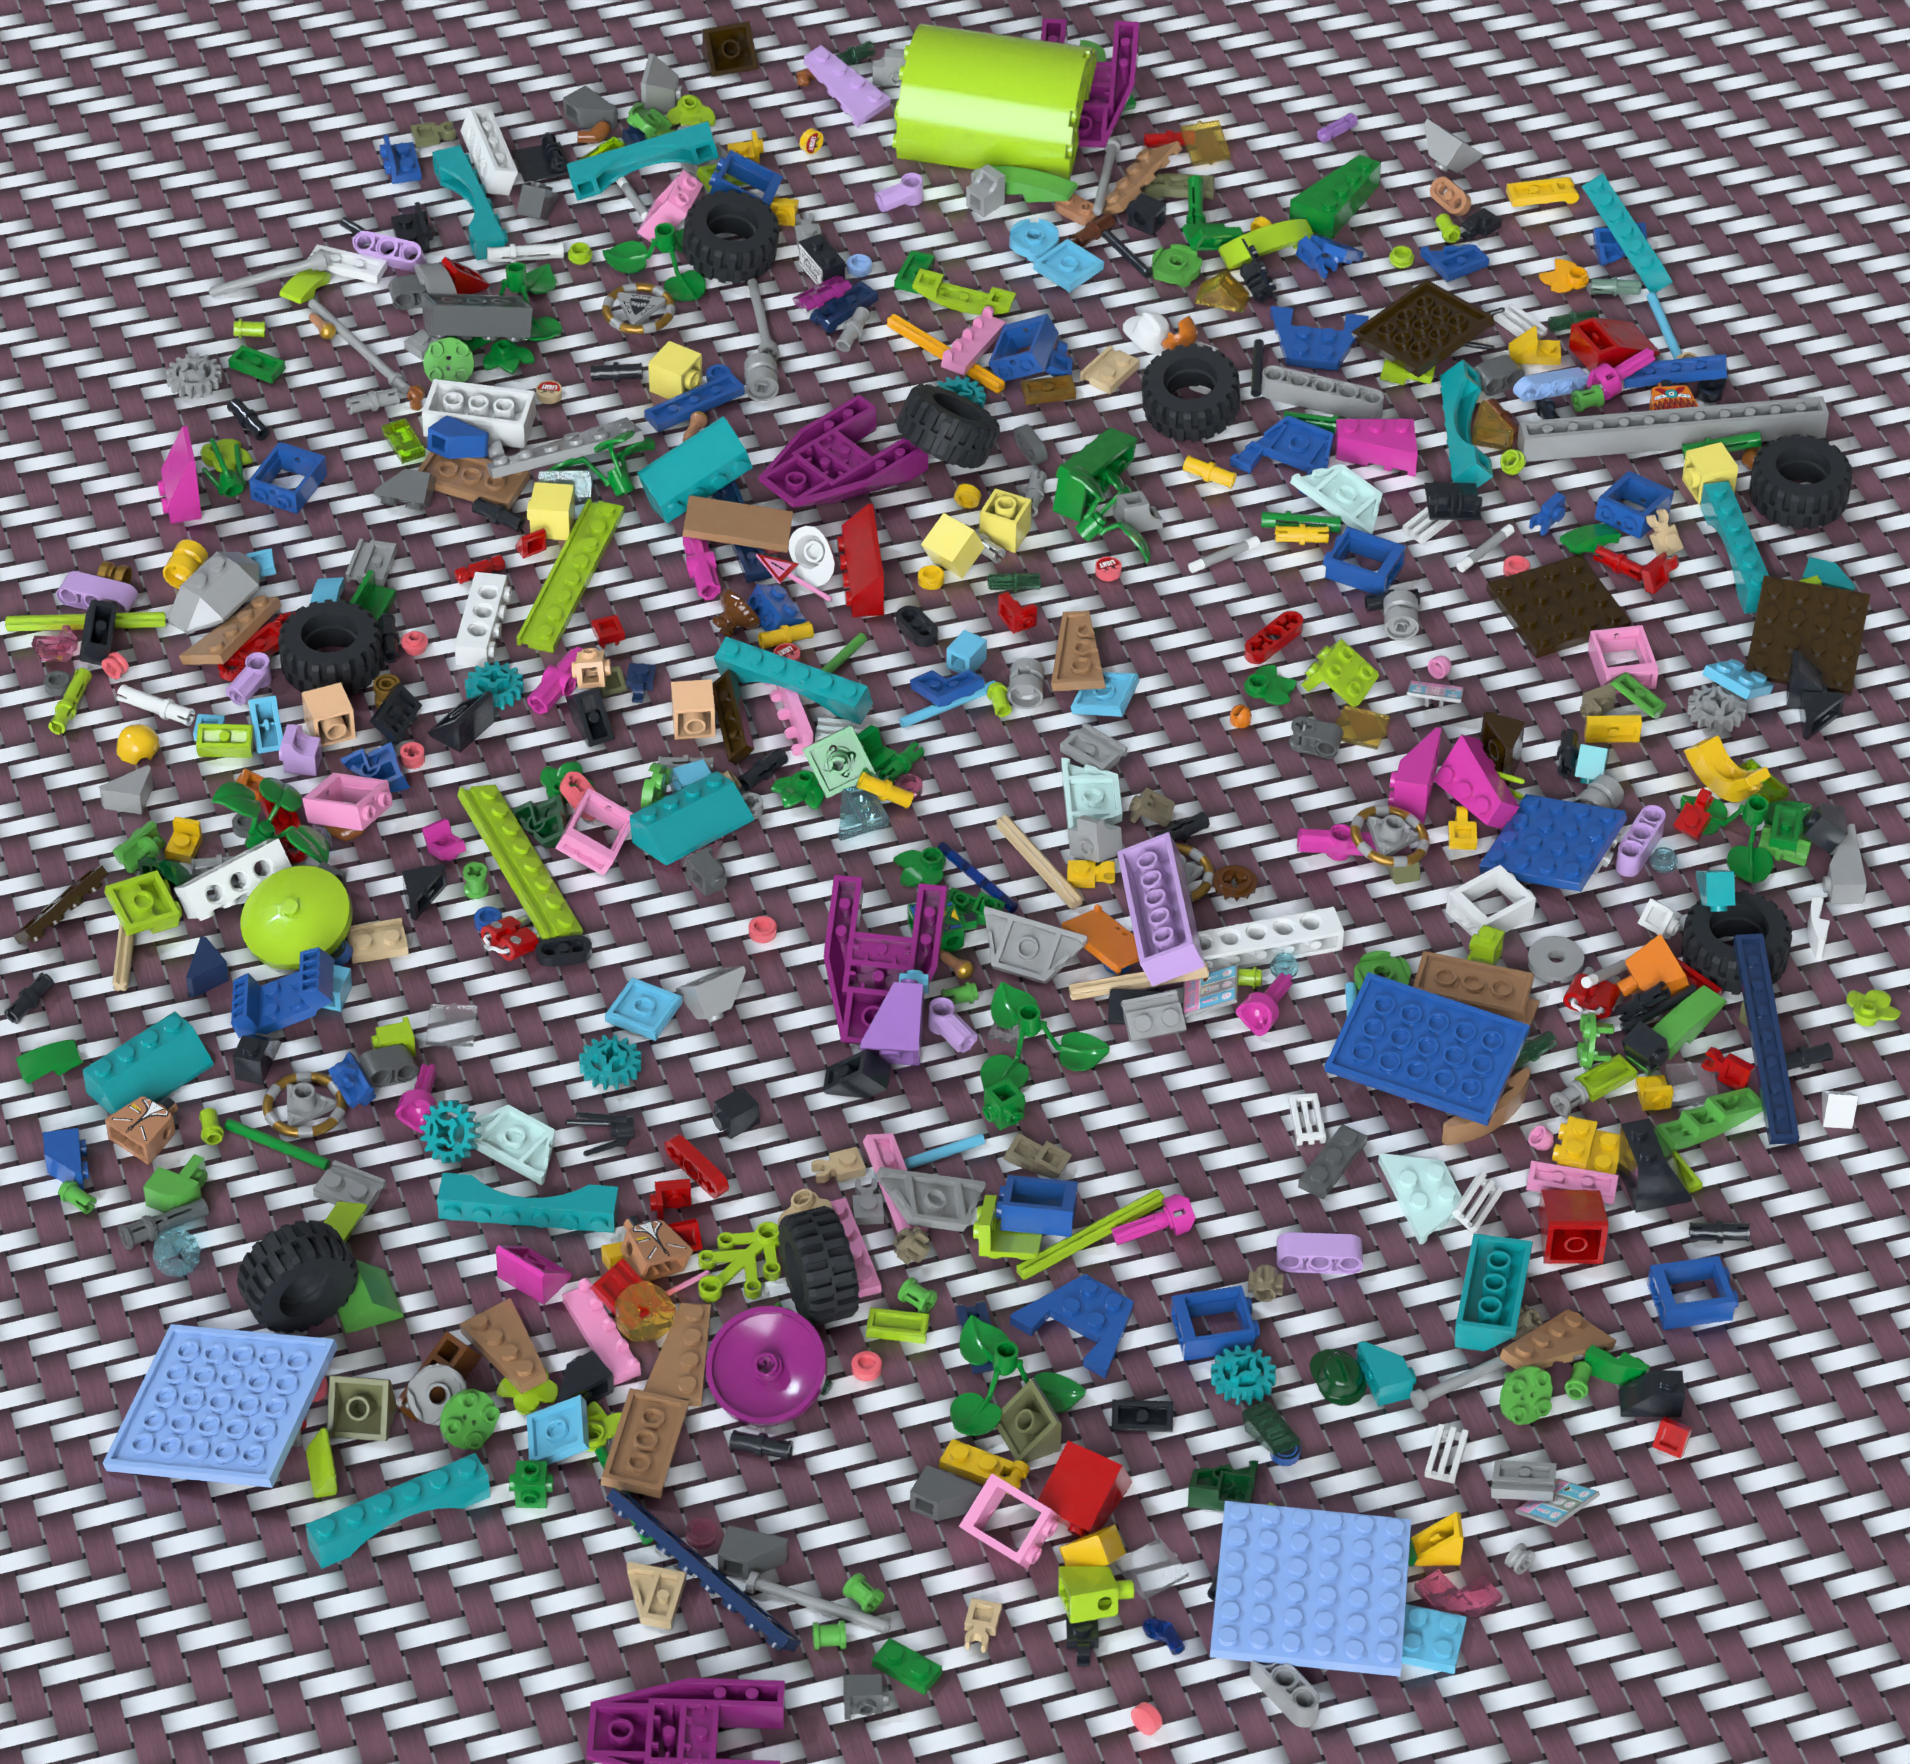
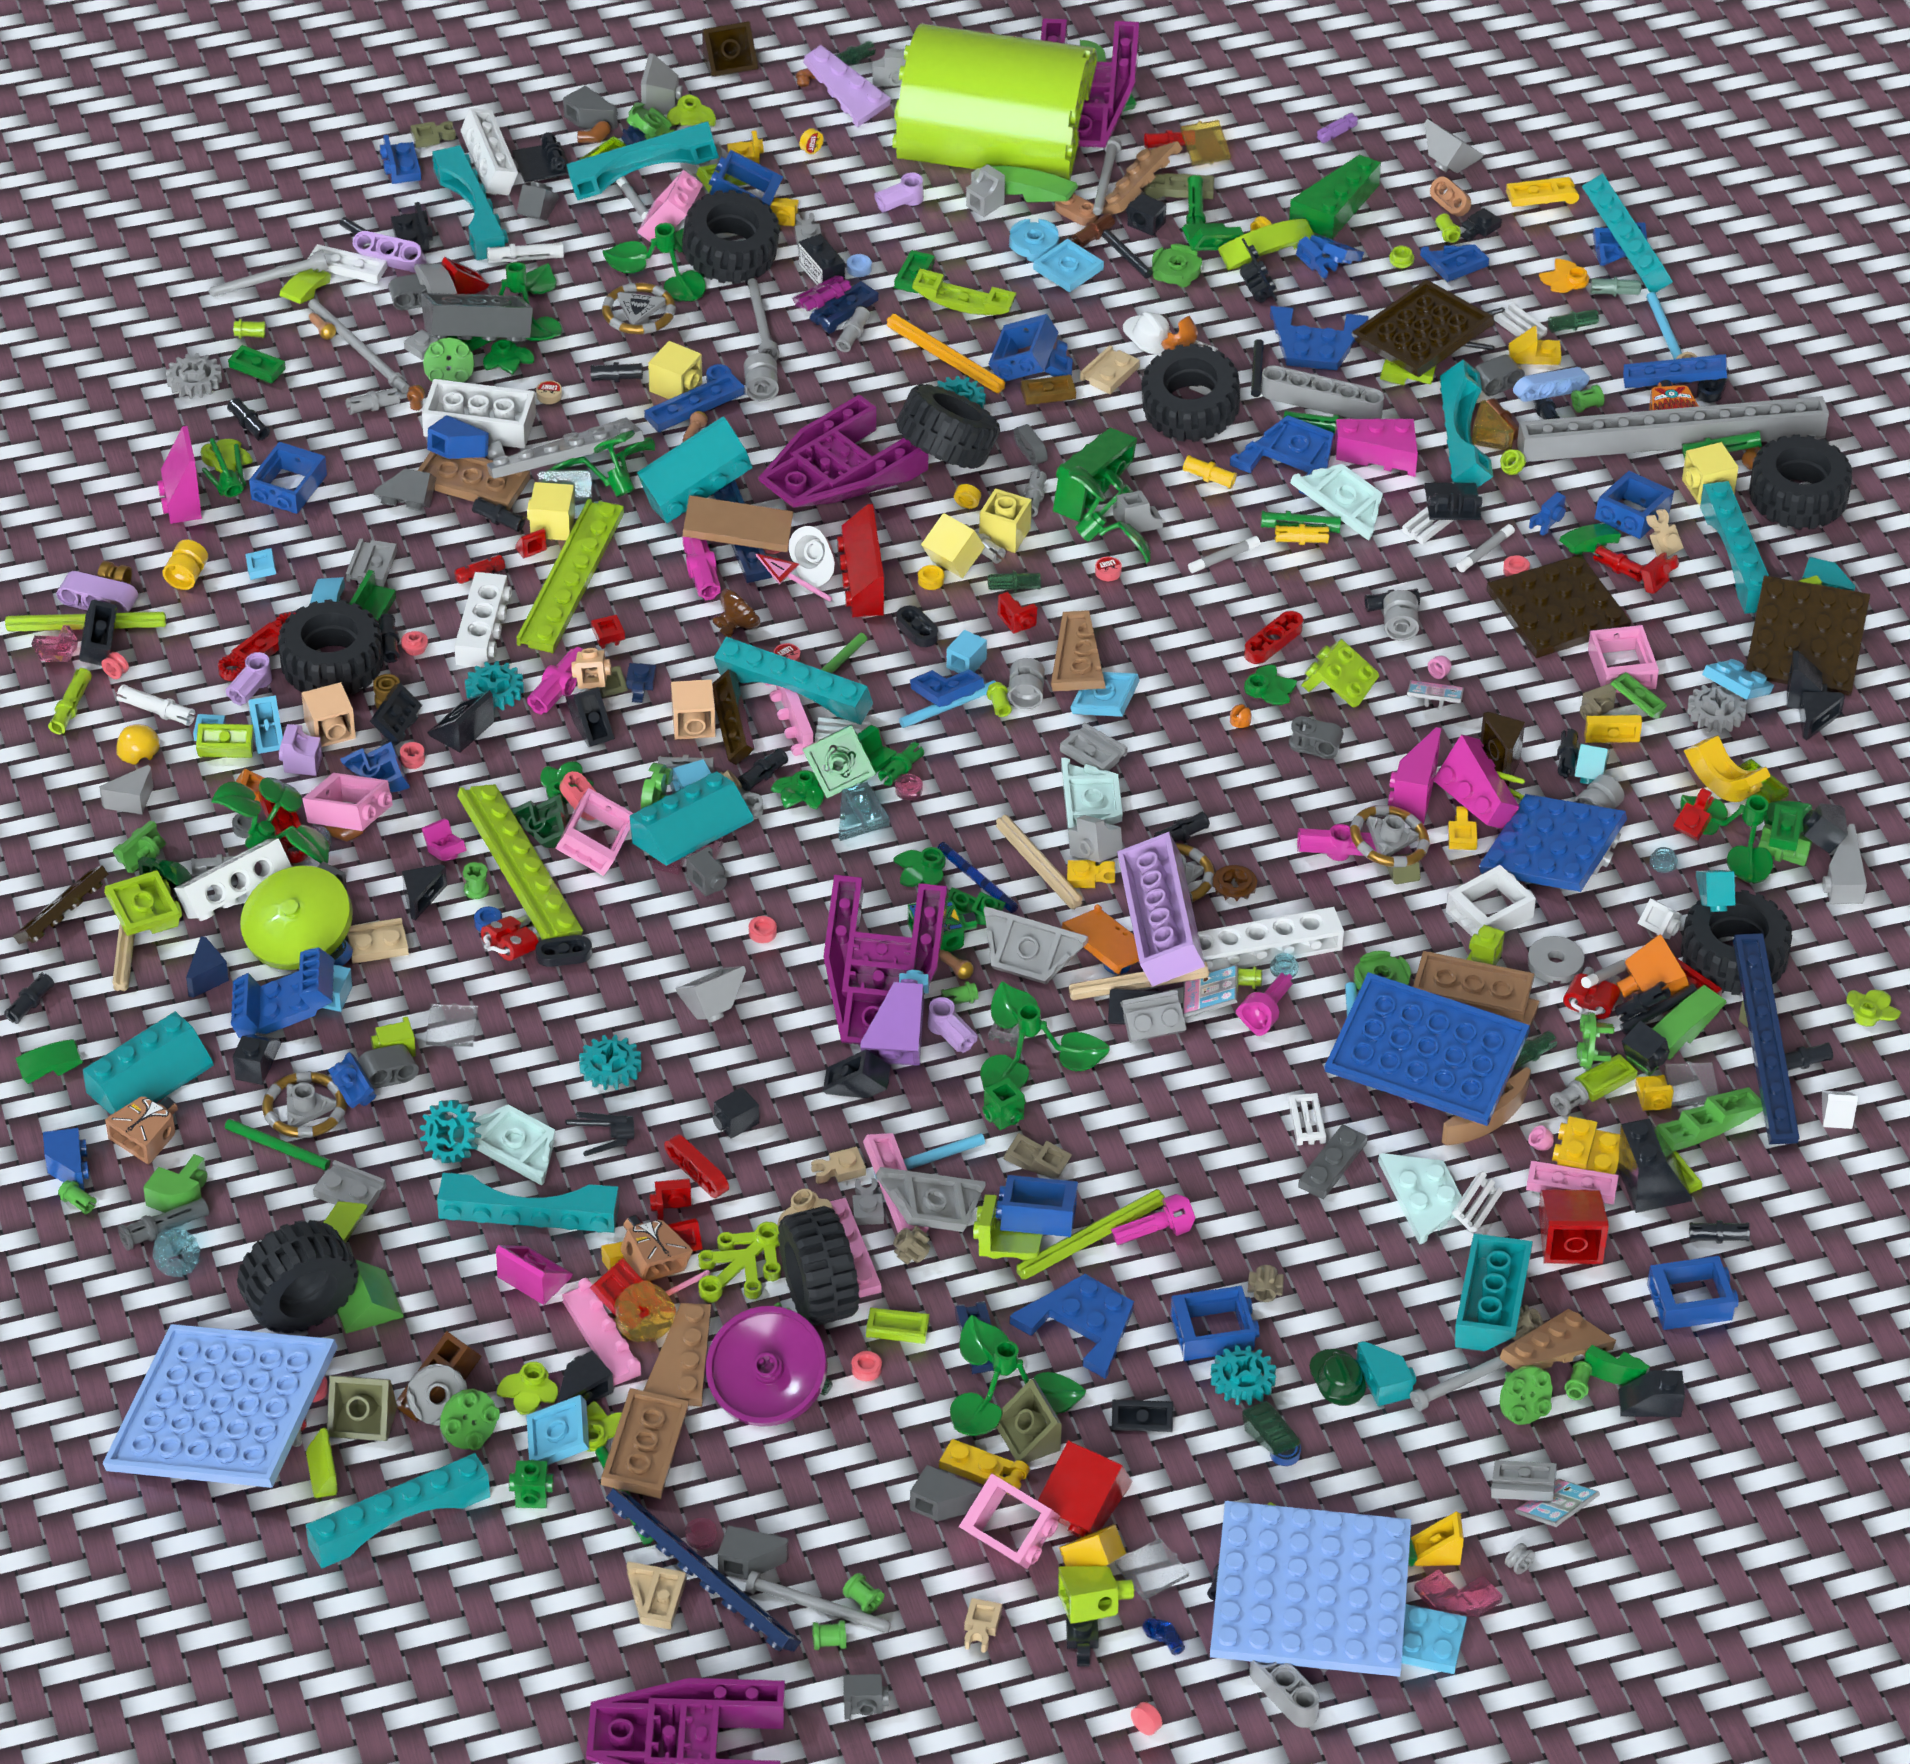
dark grey tile [43,671,71,696] -> none
yellow bracket [164,817,203,864] -> none
light grey wedge [168,551,260,634] -> none
medium nougat wing [179,596,282,665] -> none
lime pin [199,1108,224,1145] -> none
clear neon green tile [381,418,426,464] -> none
dark pink piece [395,1063,438,1133] -> none
medium nougat wing [459,1298,548,1394] -> none
lime plate [568,242,593,265] -> none
medium azure plate [605,977,683,1041] -> none
black pin [729,1430,794,1460] -> none
blue bracket [747,584,806,632] -> none
yellow pin [758,621,814,650] -> none
yellow pin [857,772,914,809] -> none
green plate [872,1637,942,1695] -> none
bright green bush [898,1277,938,1314] -> none
bright pink hinge [941,306,1007,375] -> none
dark tan bracket [1129,787,1175,827] -> none
dark green slope [1188,1460,1259,1512] -> none
clear yellow slope [1195,269,1250,313] -> none
lavender beam [1276,1232,1363,1274] -> none
blue window [1323,526,1406,594] -> none
clear yellow piece [1335,705,1390,750] -> none
white tile [1424,1424,1469,1484] -> none
red slope [1569,317,1661,372] -> none
dark pink piece [1586,347,1656,400] -> none
lavender beam [1615,805,1666,877] -> none
red tile [1652,1417,1693,1458] -> none
red plate [1701,1047,1755,1090] -> none
white slope [1808,896,1830,959] -> none

